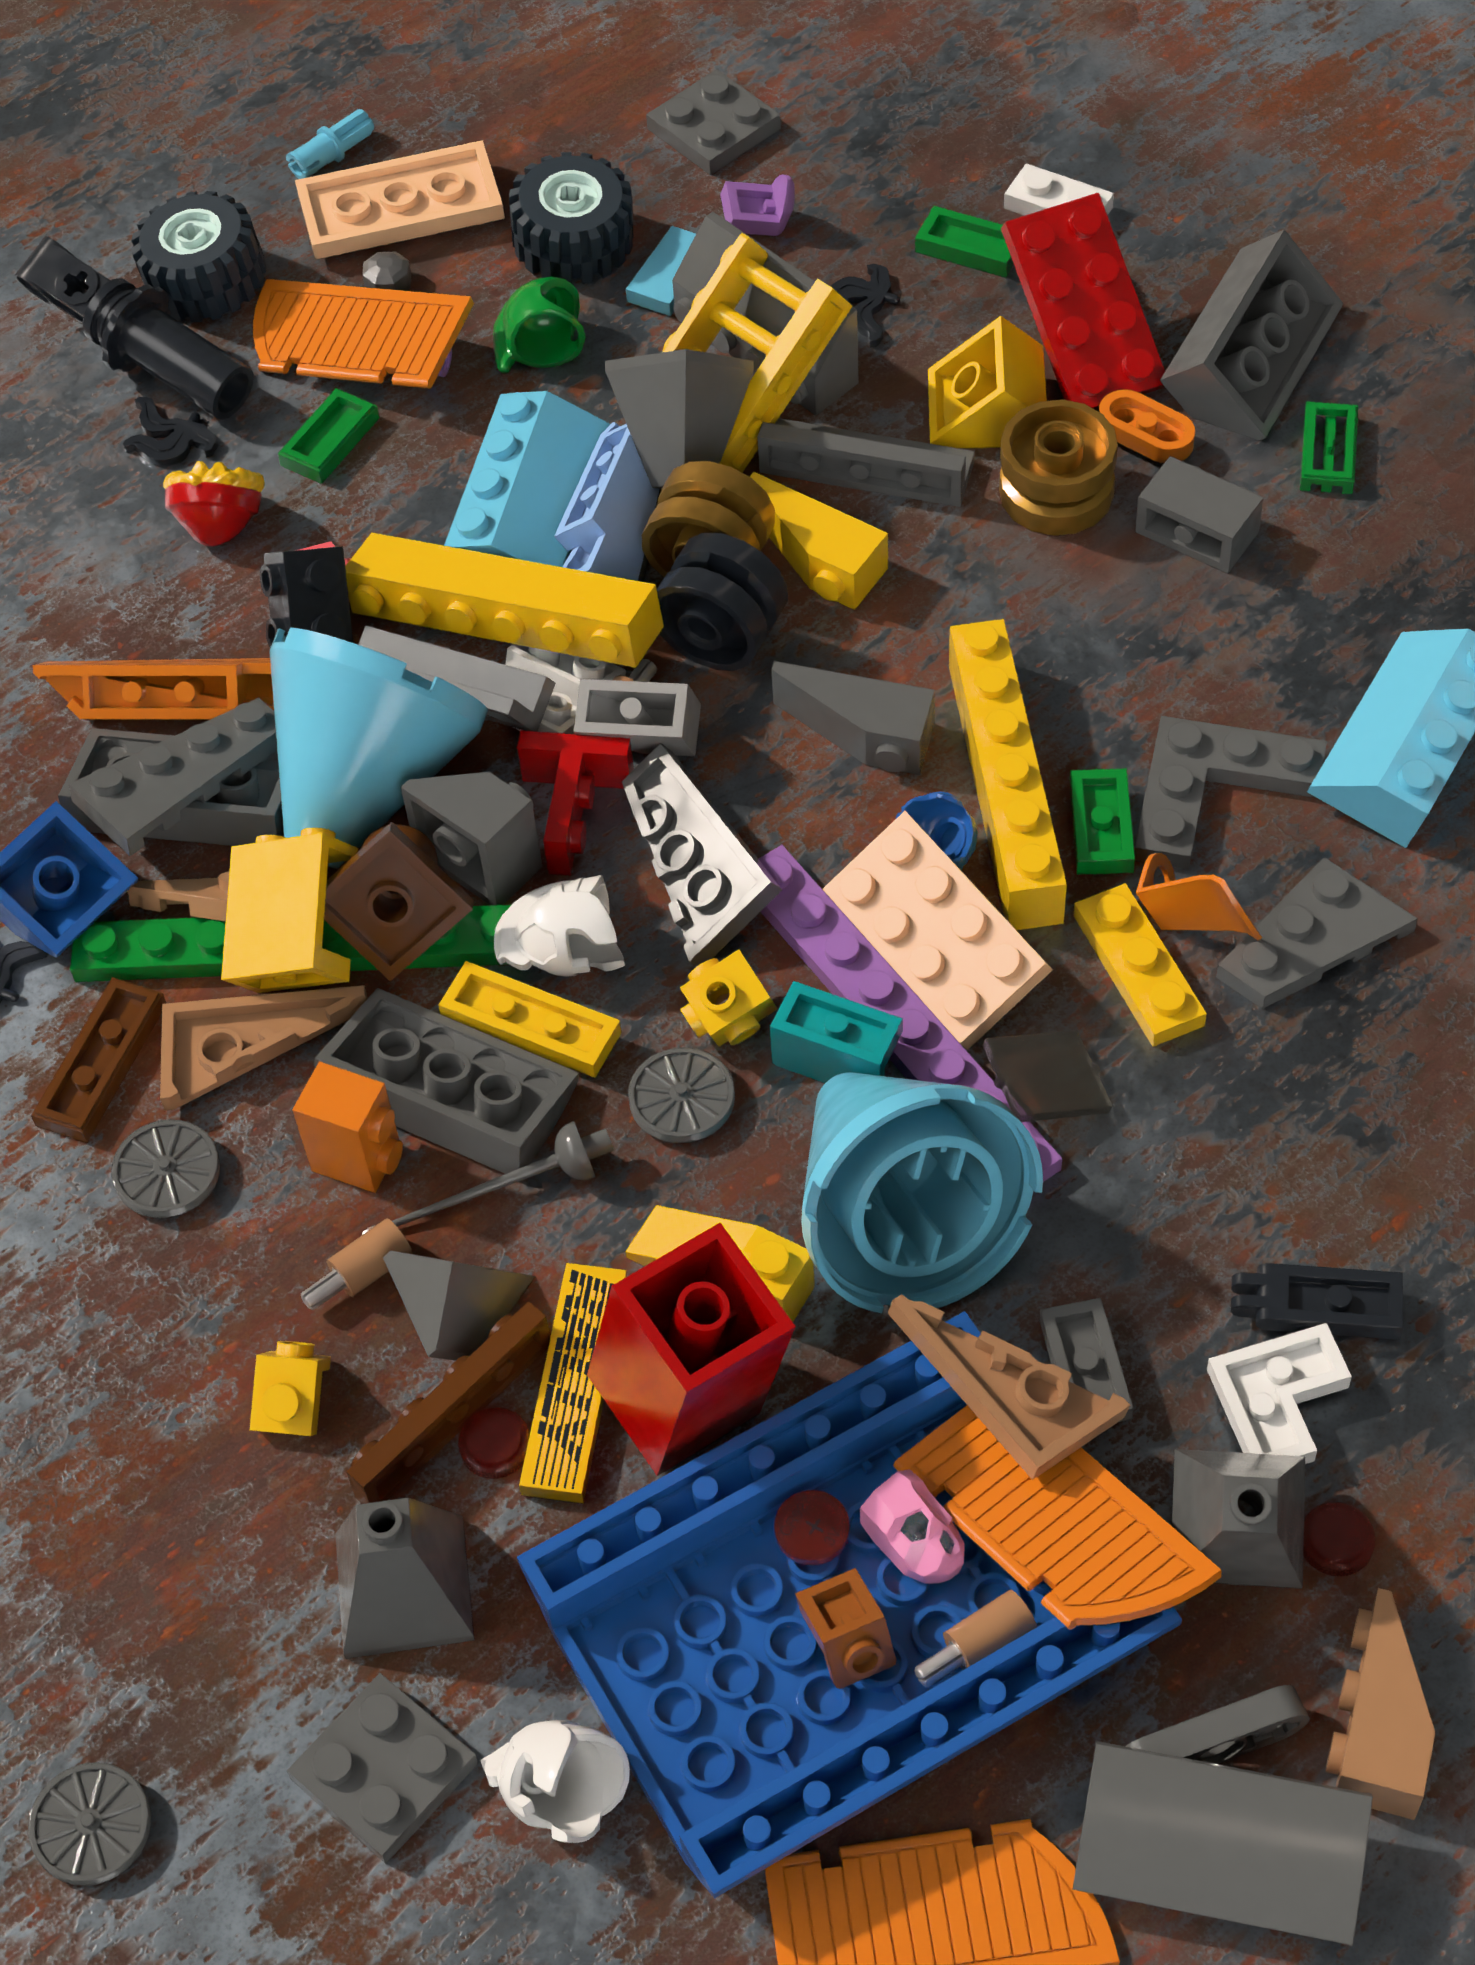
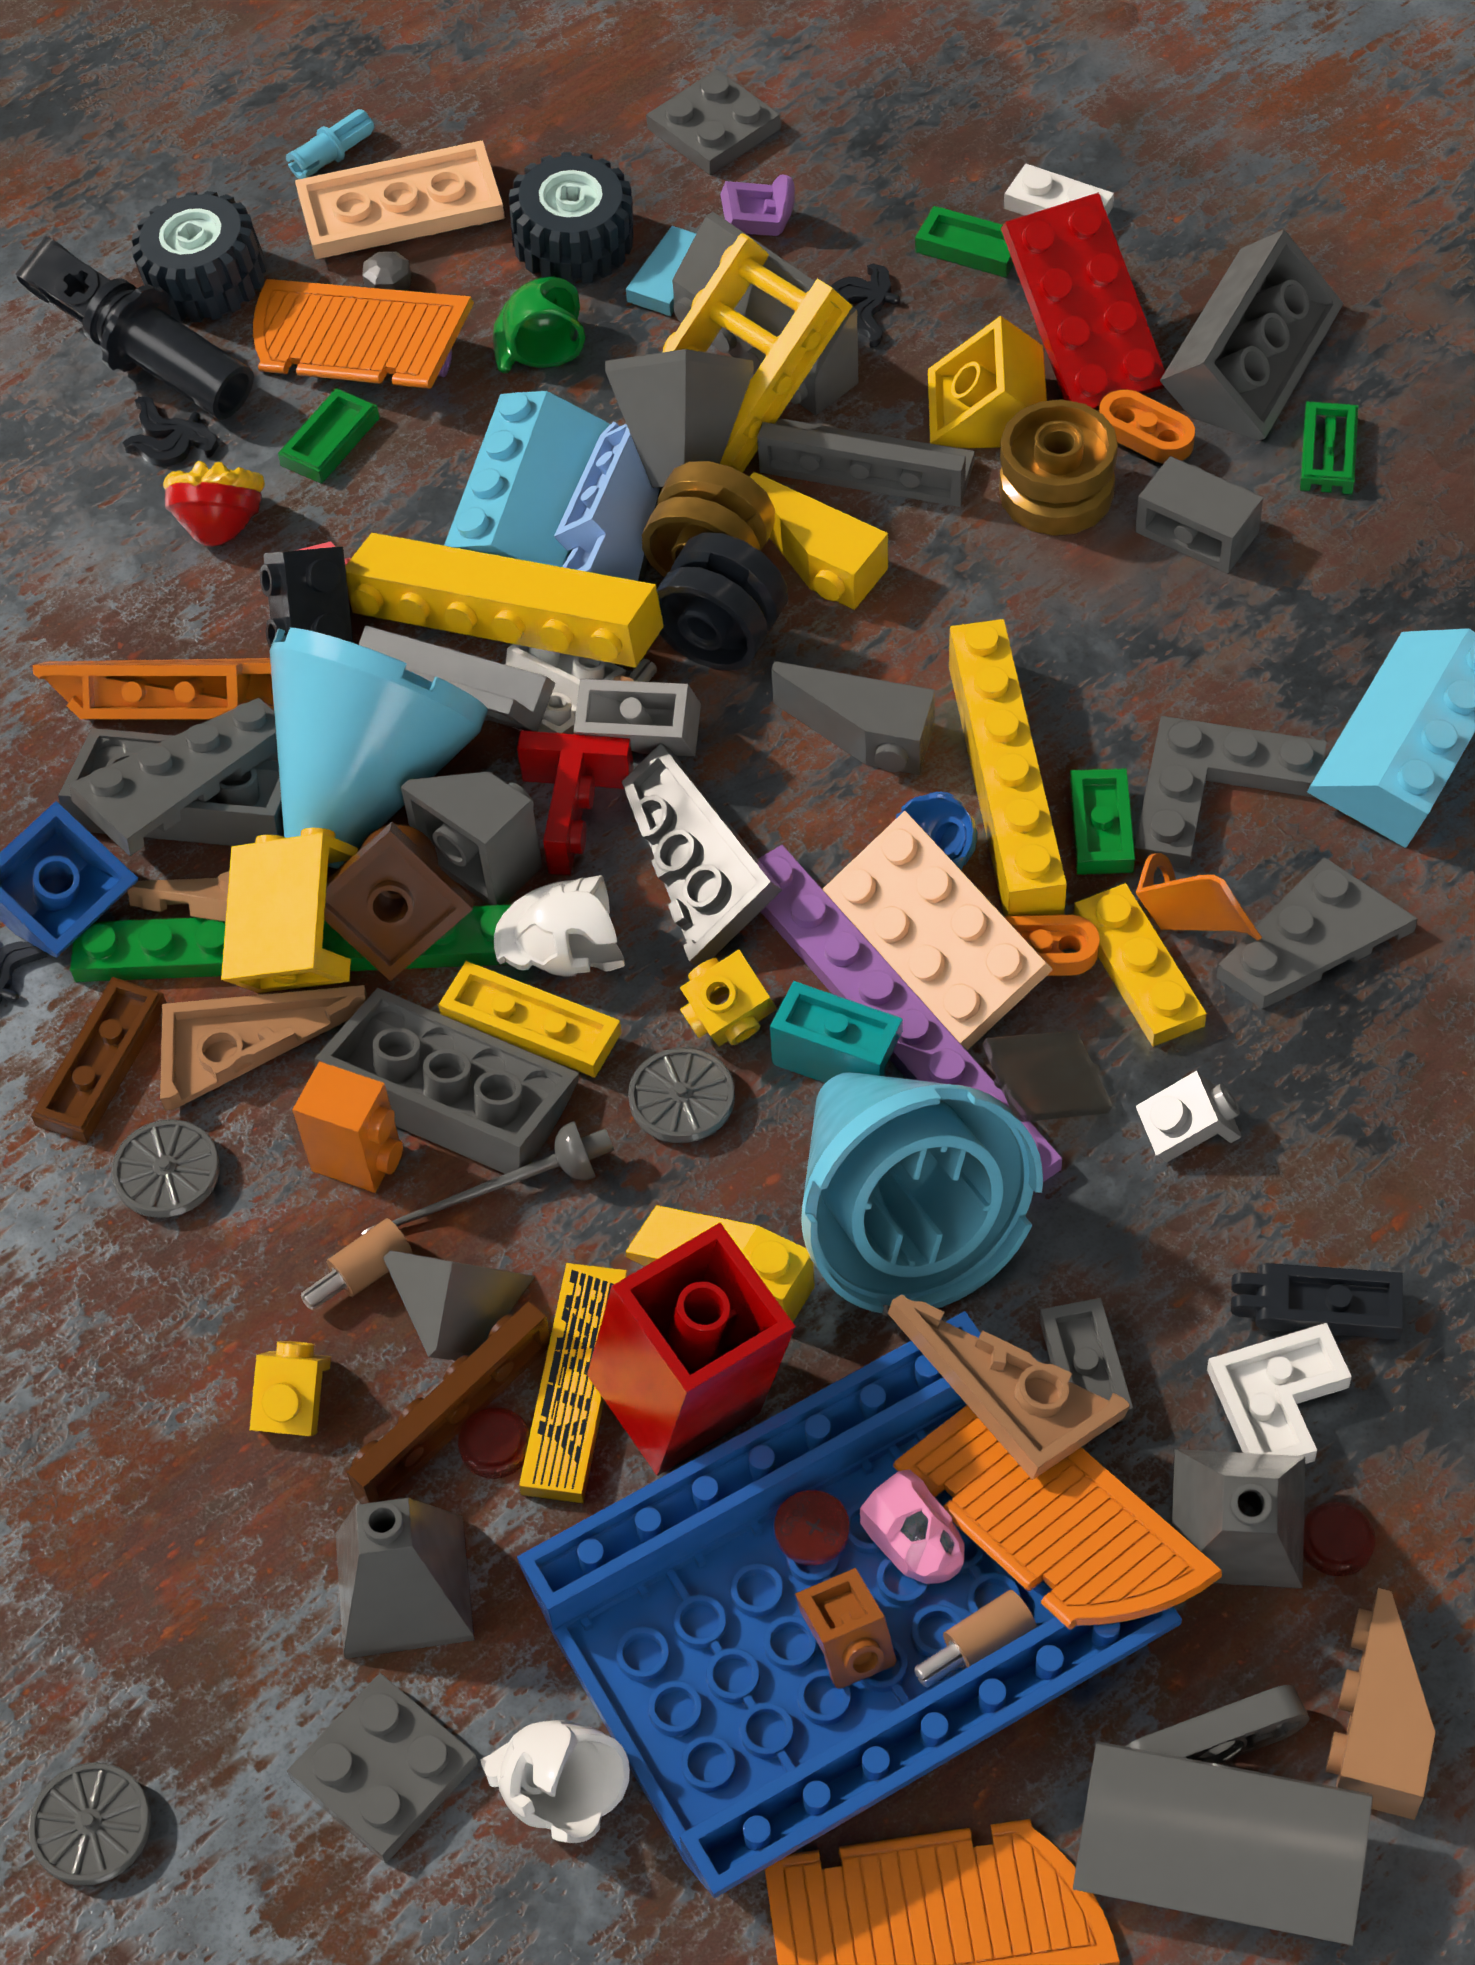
none -> orange plate [1004,915,1100,976]
none -> bracket [1136,1071,1242,1163]

